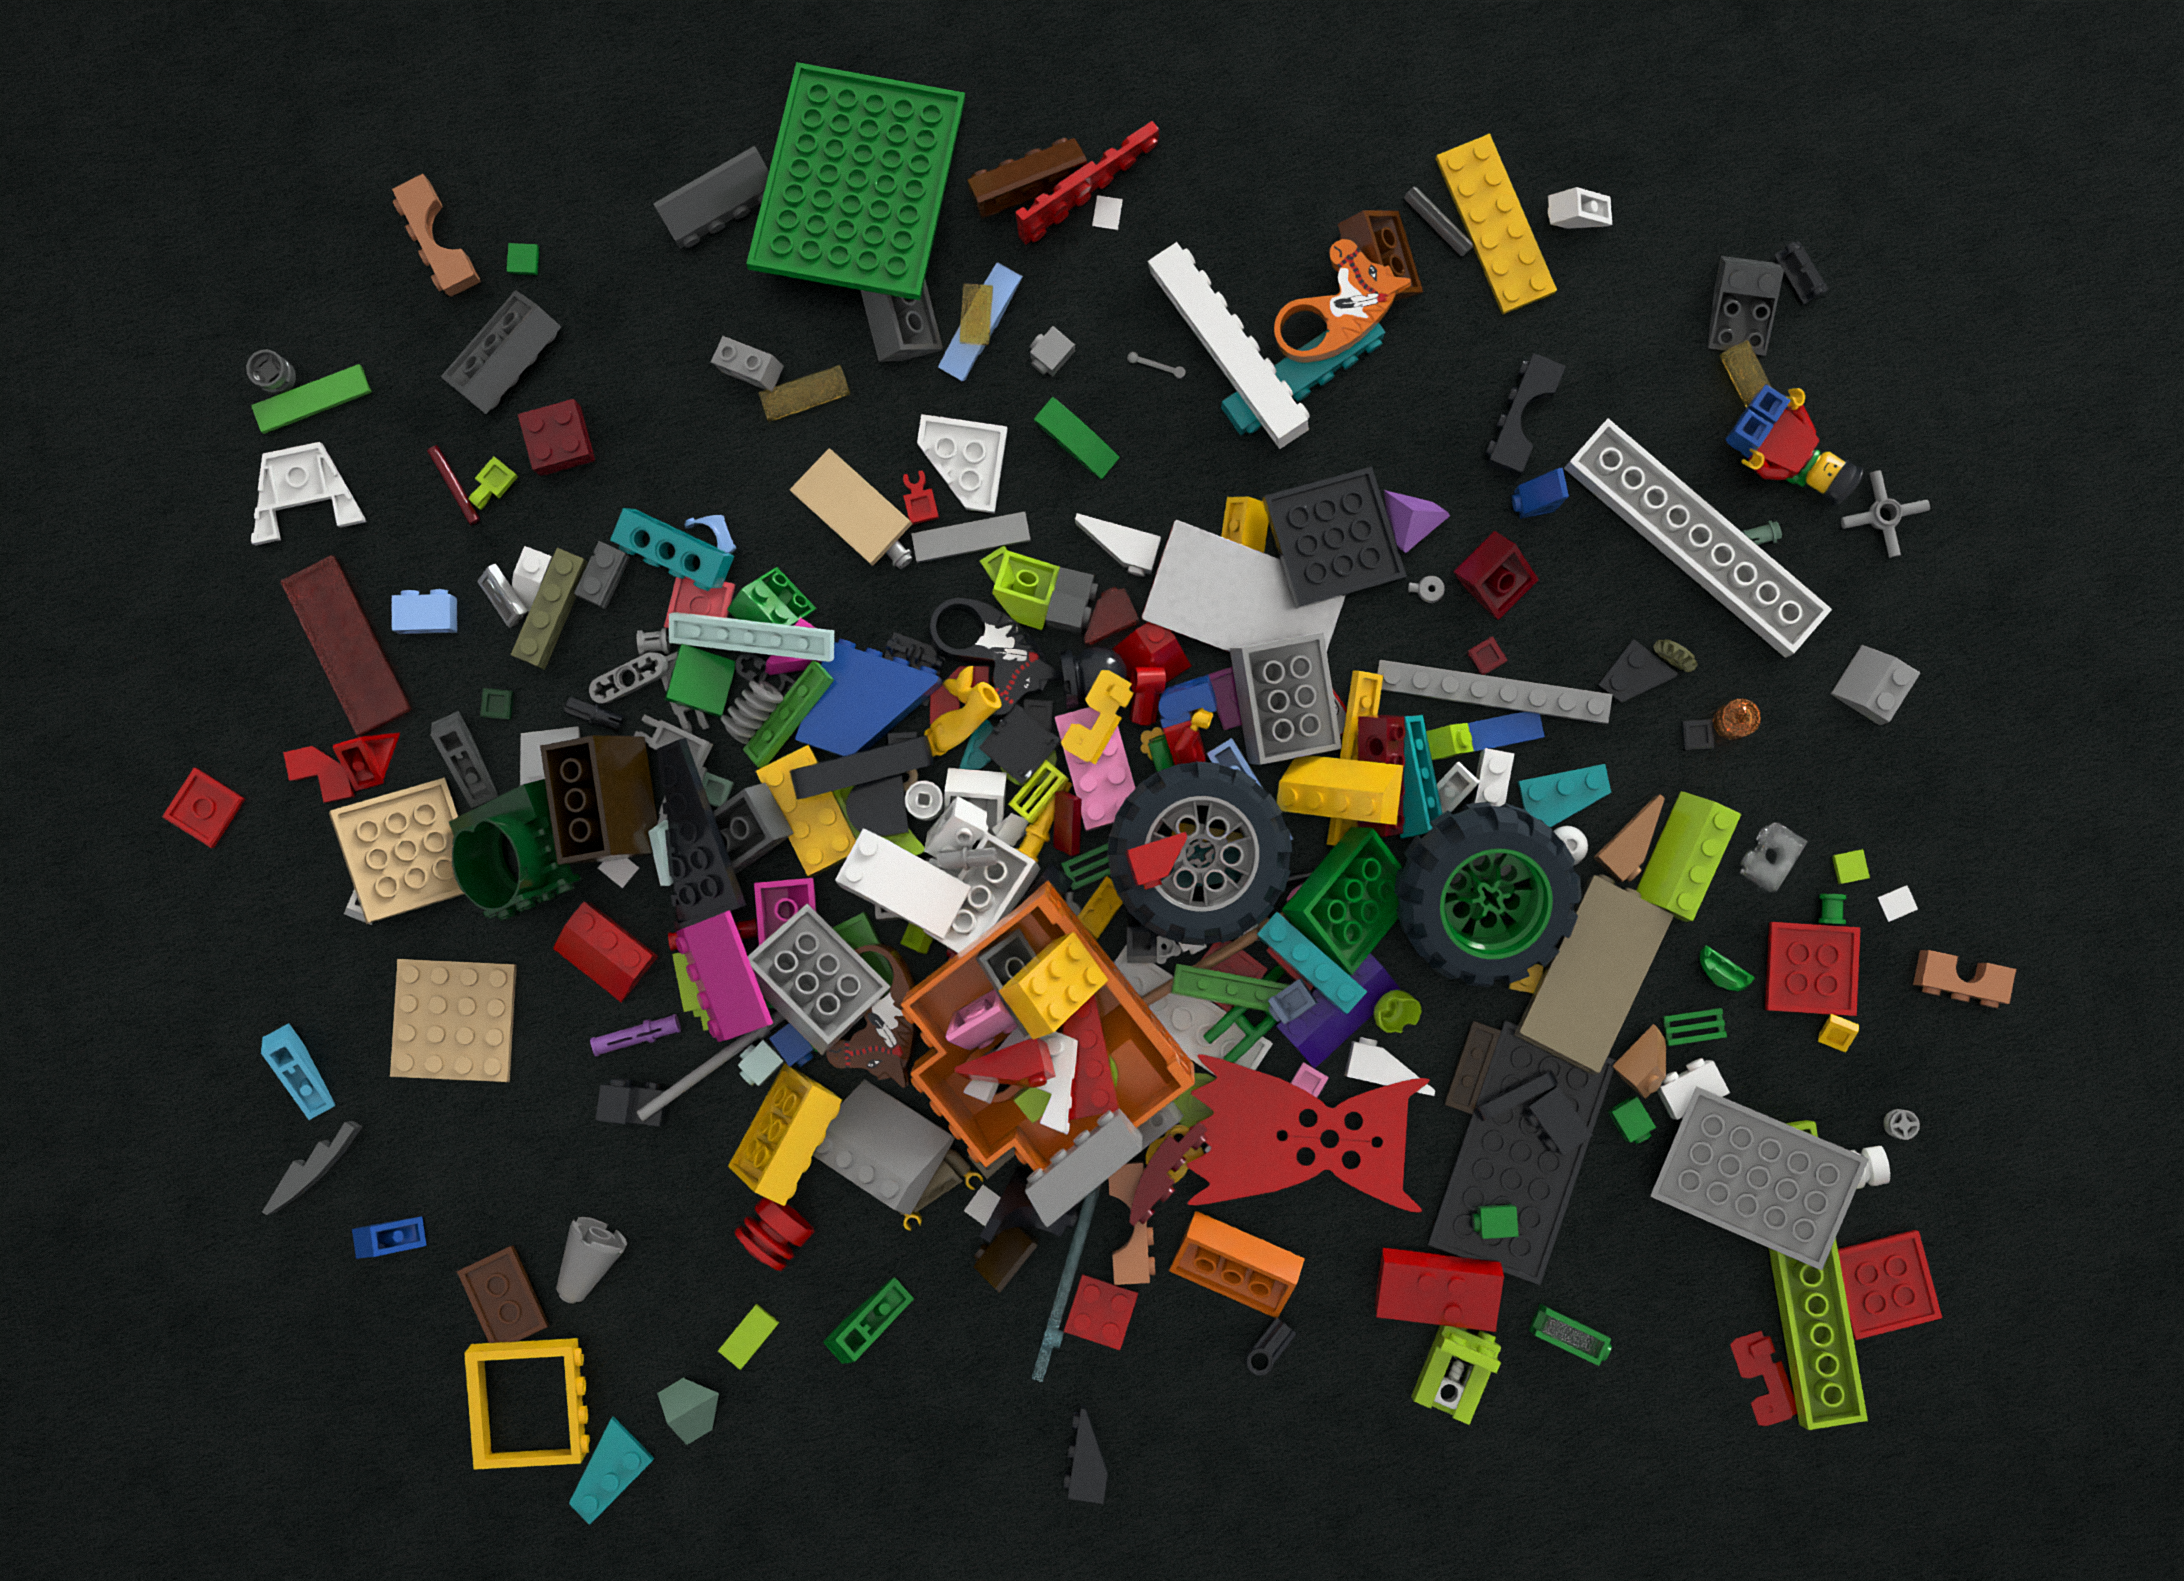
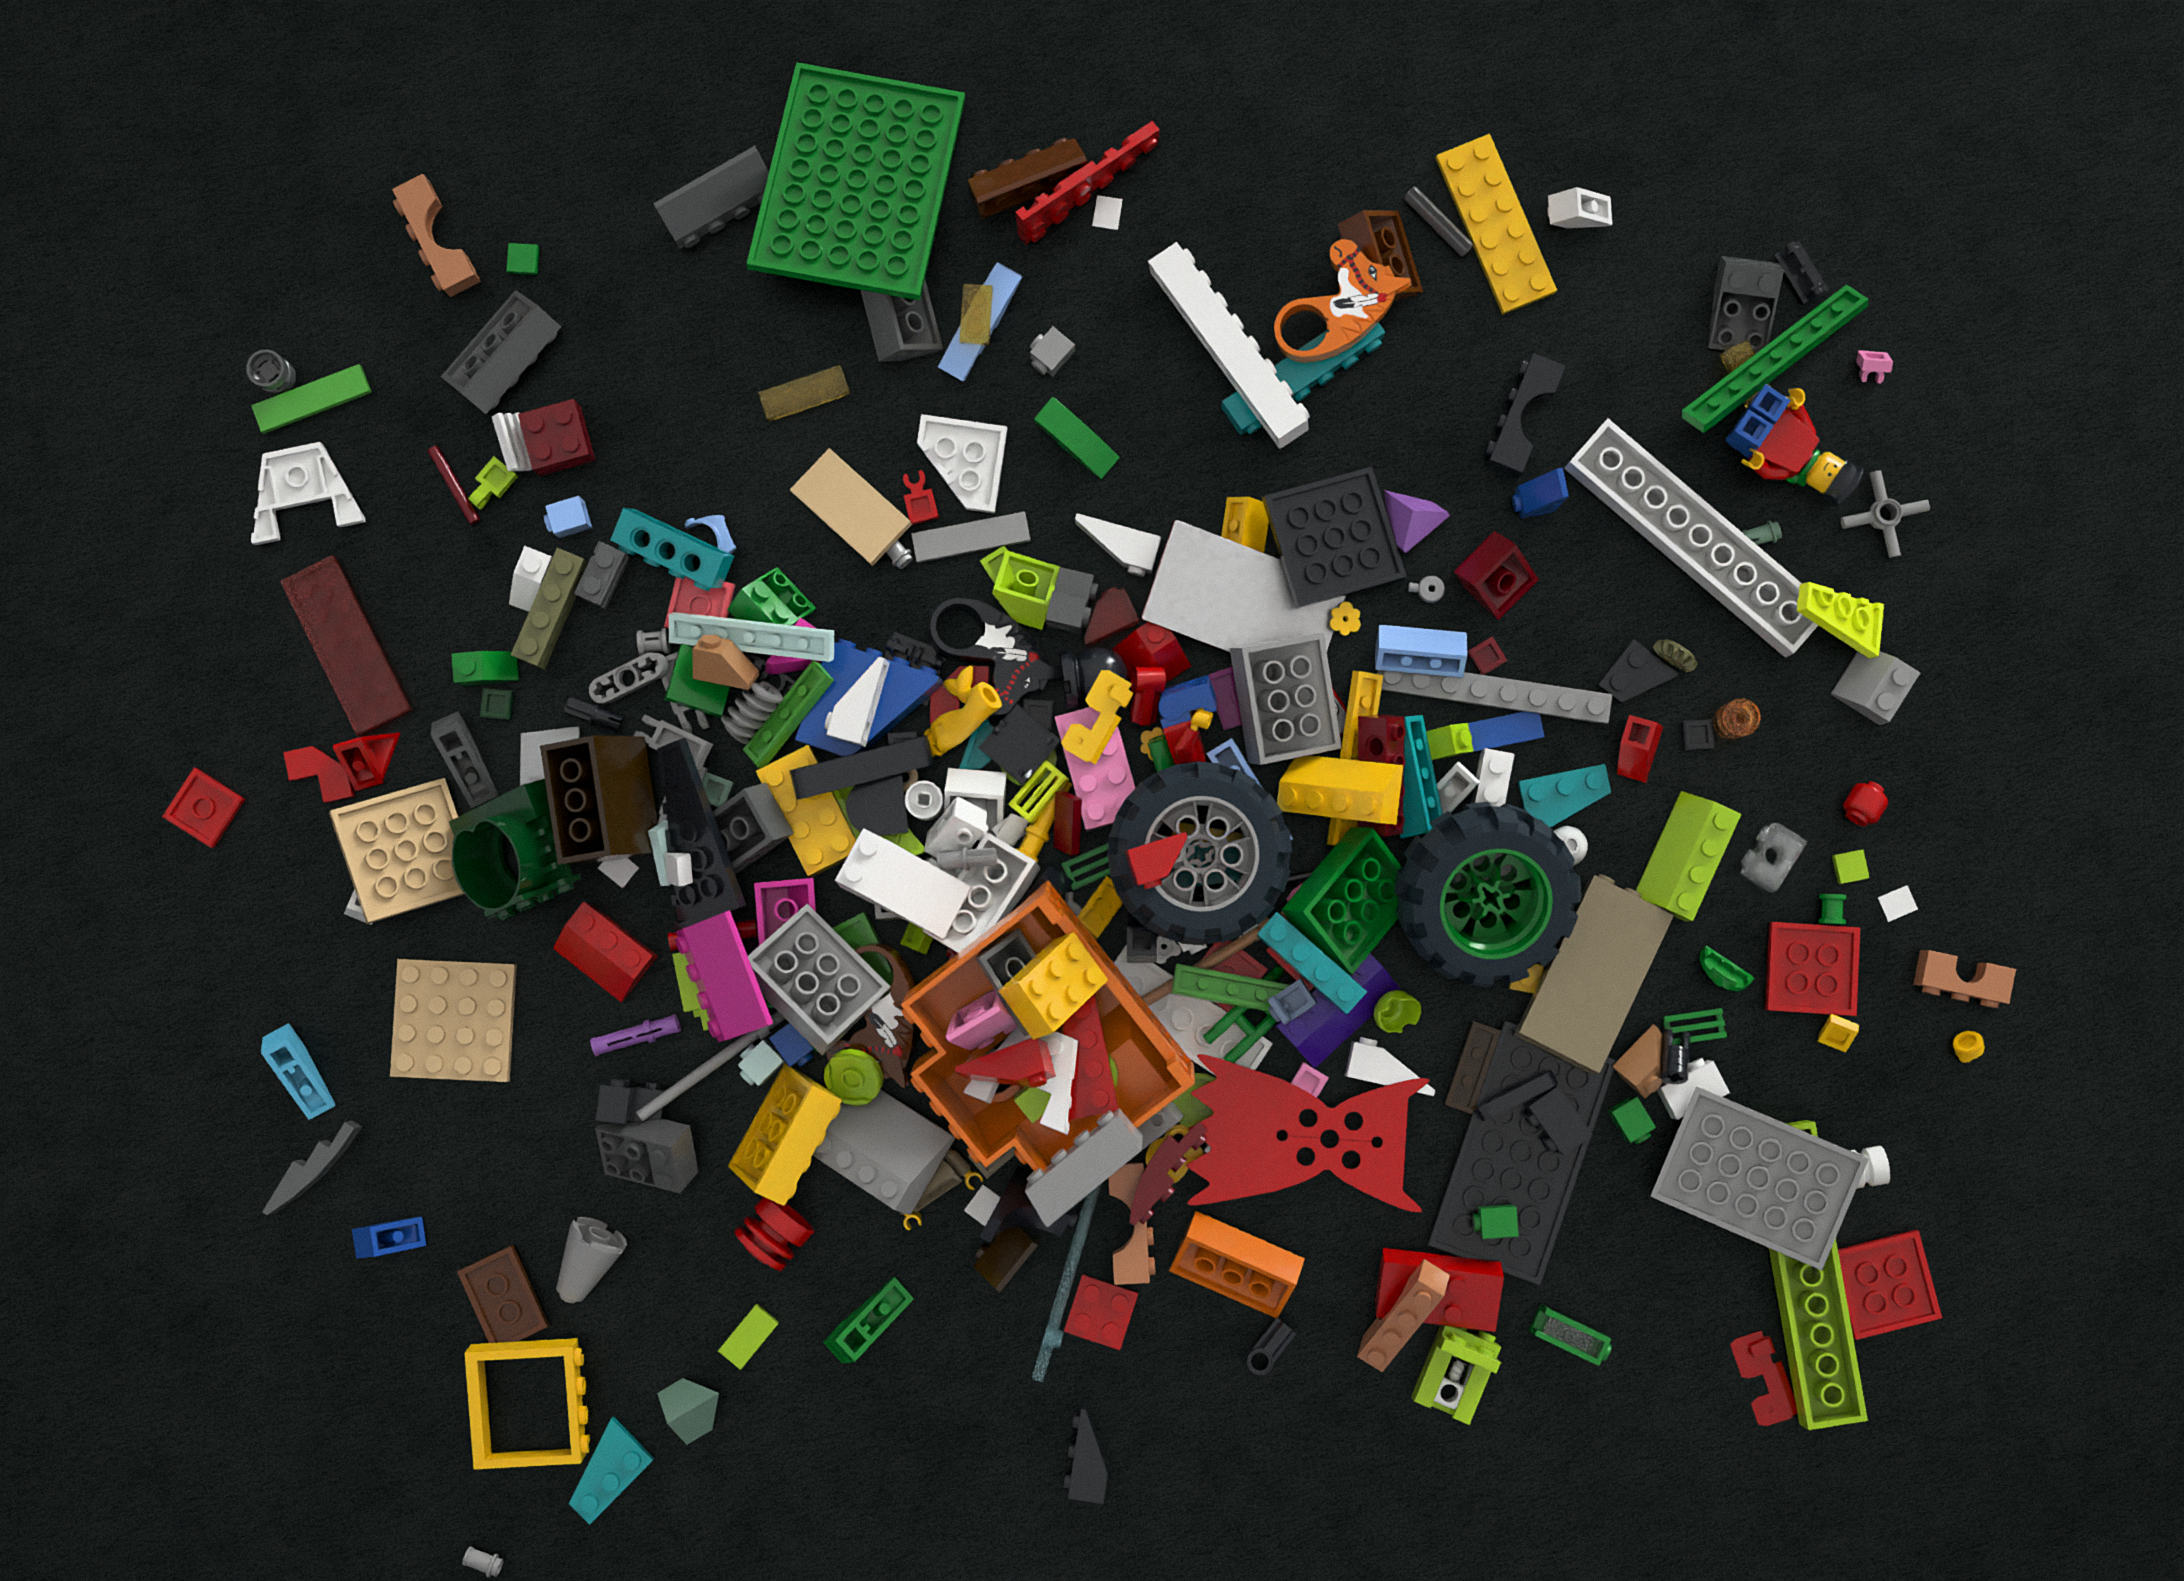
light blue brick [392,589,457,634] -> none
light grey tile [478,564,527,628] -> none
light grey brick [711,336,784,392] -> none
light grey hinge [1127,352,1186,379] -> none
medium nougat slope [1593,794,1665,882] -> none
light grey wheel [1883,1109,1920,1140] -> none
none -> green slope [452,651,520,687]
none -> light grey pin [462,1546,503,1577]
none -> white tile [492,413,532,471]
none -> light blue brick [544,496,592,538]
none -> dark grey slope [595,1119,699,1193]
none -> white slope [664,852,693,886]
none -> medium nougat slope [692,635,759,690]
none -> lime tile [824,1049,883,1106]
none -> white slope [825,657,890,747]
none -> yellow plant [1329,602,1361,636]
none -> nougat arch [1357,1259,1450,1372]
none -> light blue brick [1375,625,1467,678]
none -> red slope [1617,715,1663,783]
none -> black hinge [1661,1029,1690,1084]
none -> green plate [1682,284,1869,433]
none -> neon yellow wing [1797,582,1884,659]
none -> red head [1843,781,1888,827]
none -> bright pink tile [1856,350,1893,383]
none -> yellow tile [1953,1031,1985,1063]

